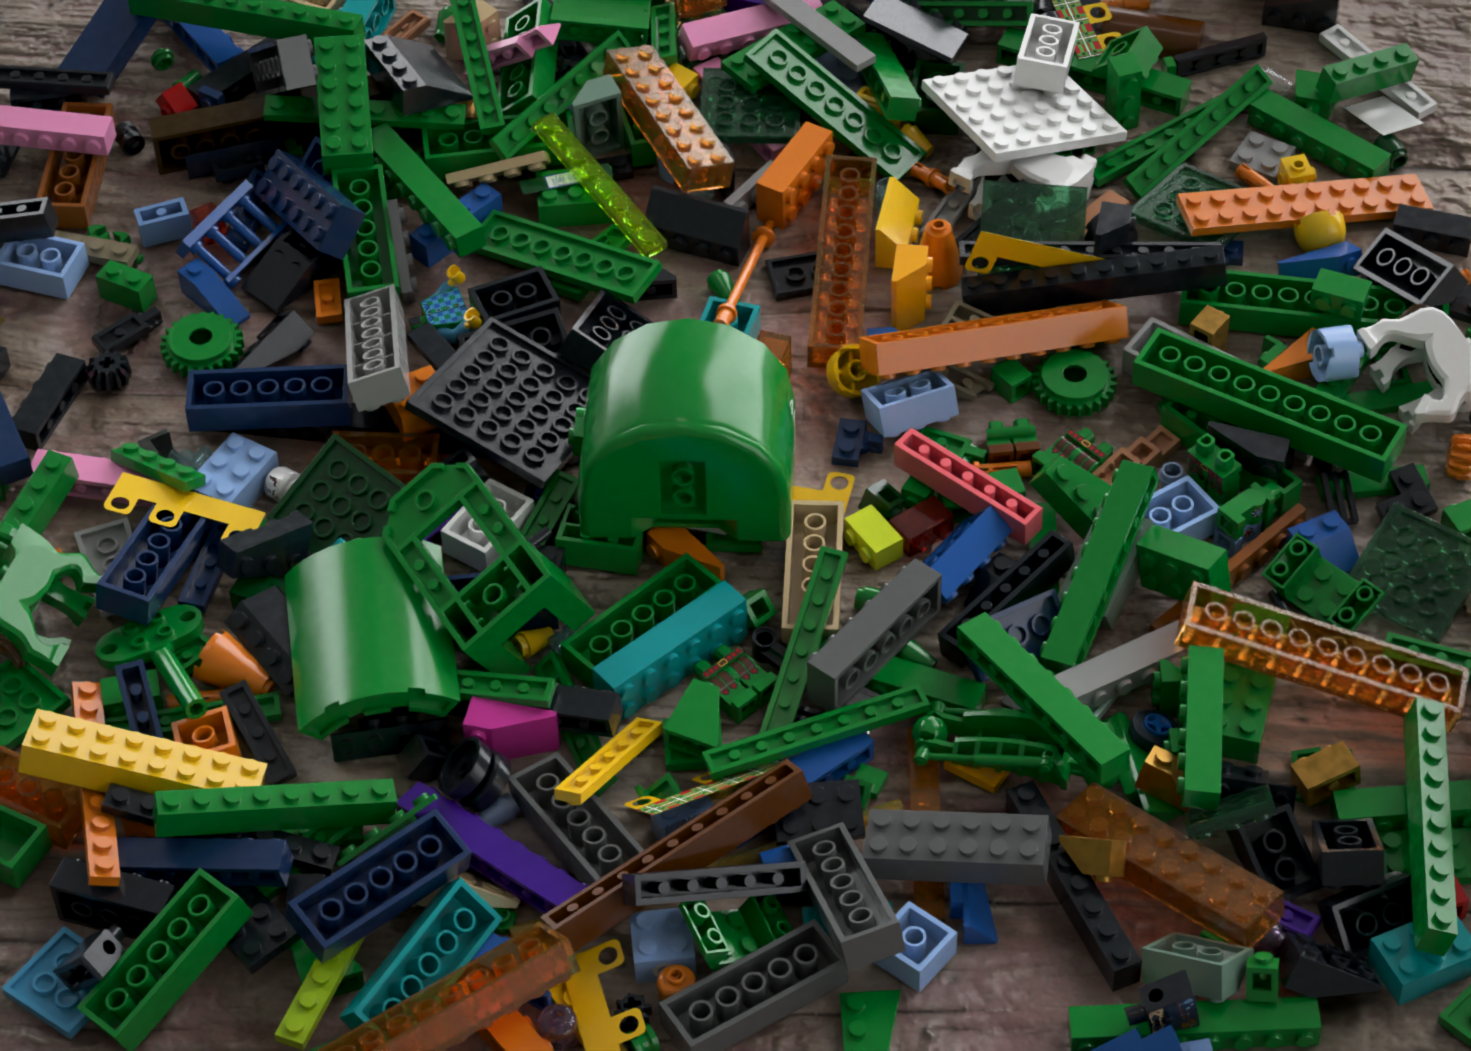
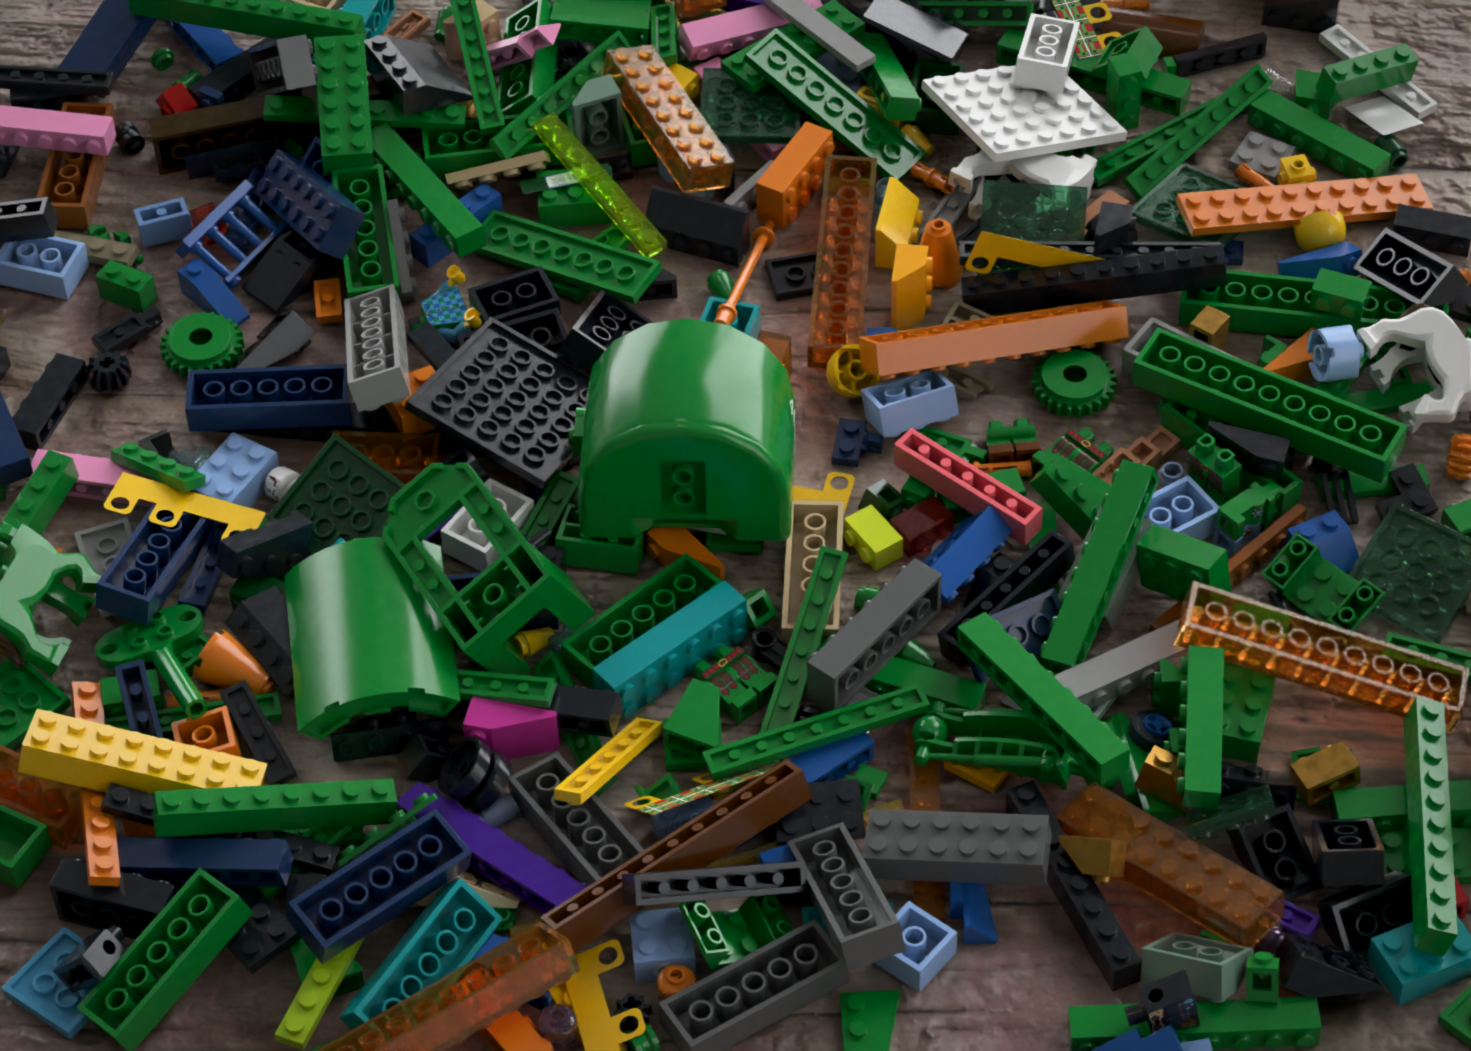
green brick [991,359,1032,404] -> none

